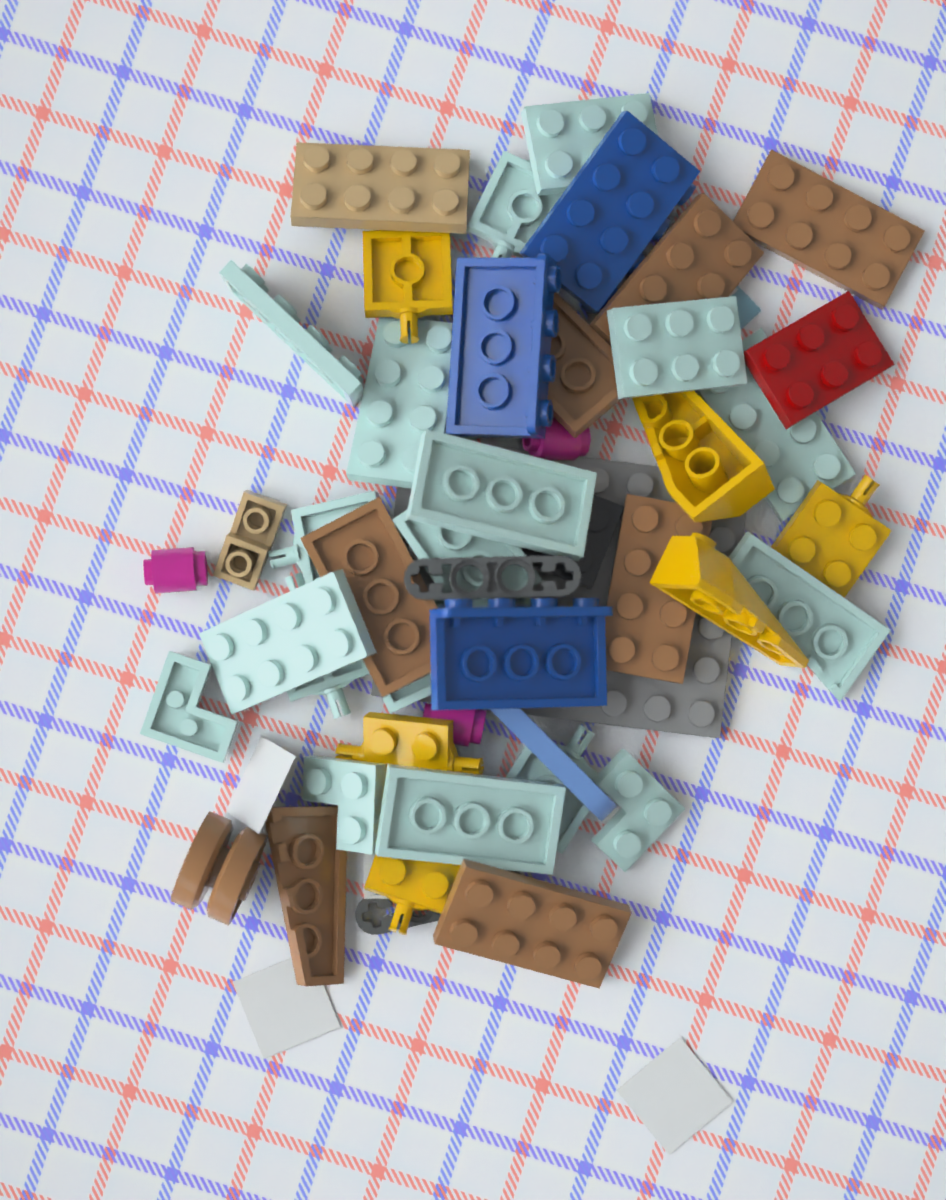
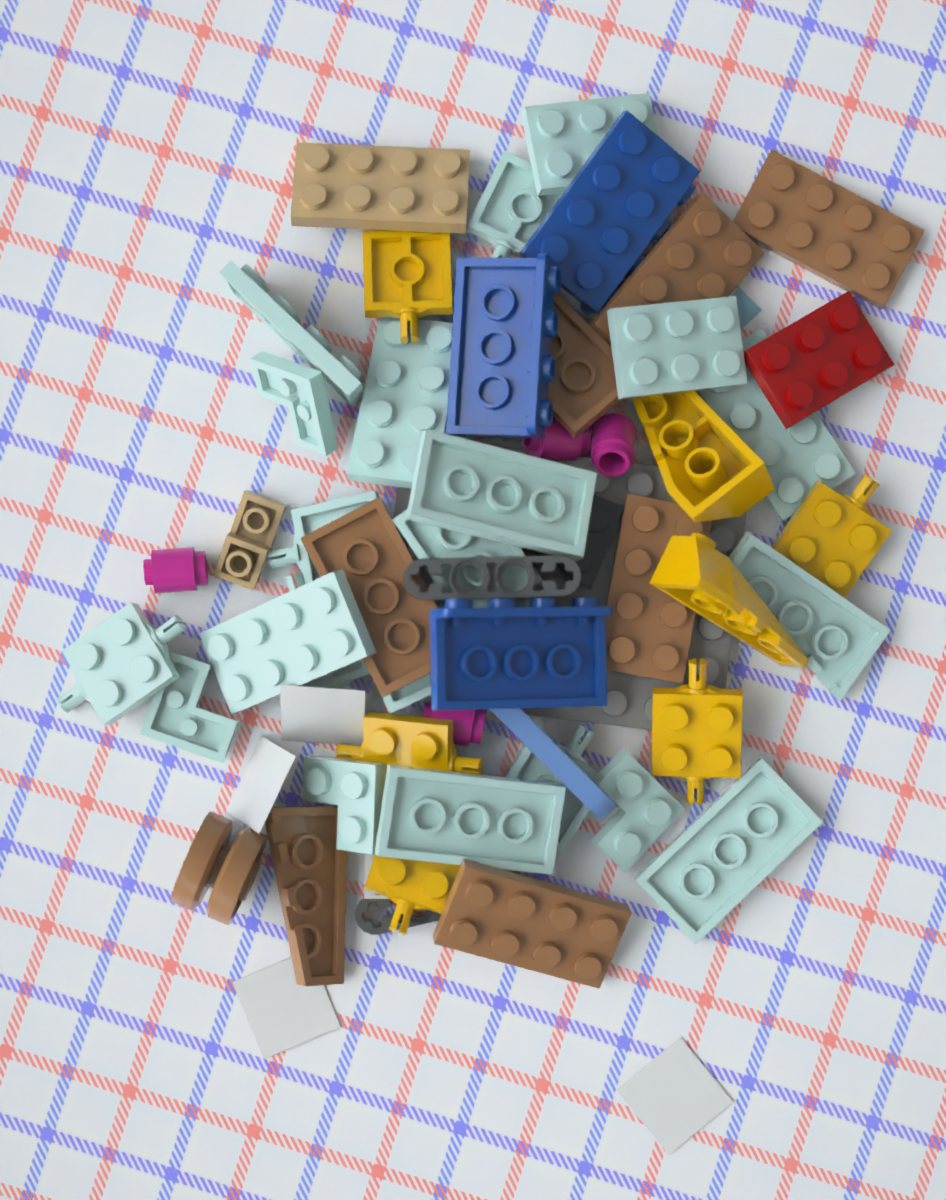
none -> light aqua plate [57,602,187,725]
none -> light aqua plate [250,351,339,456]
none -> white sticker [280,685,365,746]
none -> dark pink brick [591,413,636,477]
none -> light aqua plate [634,758,823,944]
none -> yellow plate [652,658,743,805]

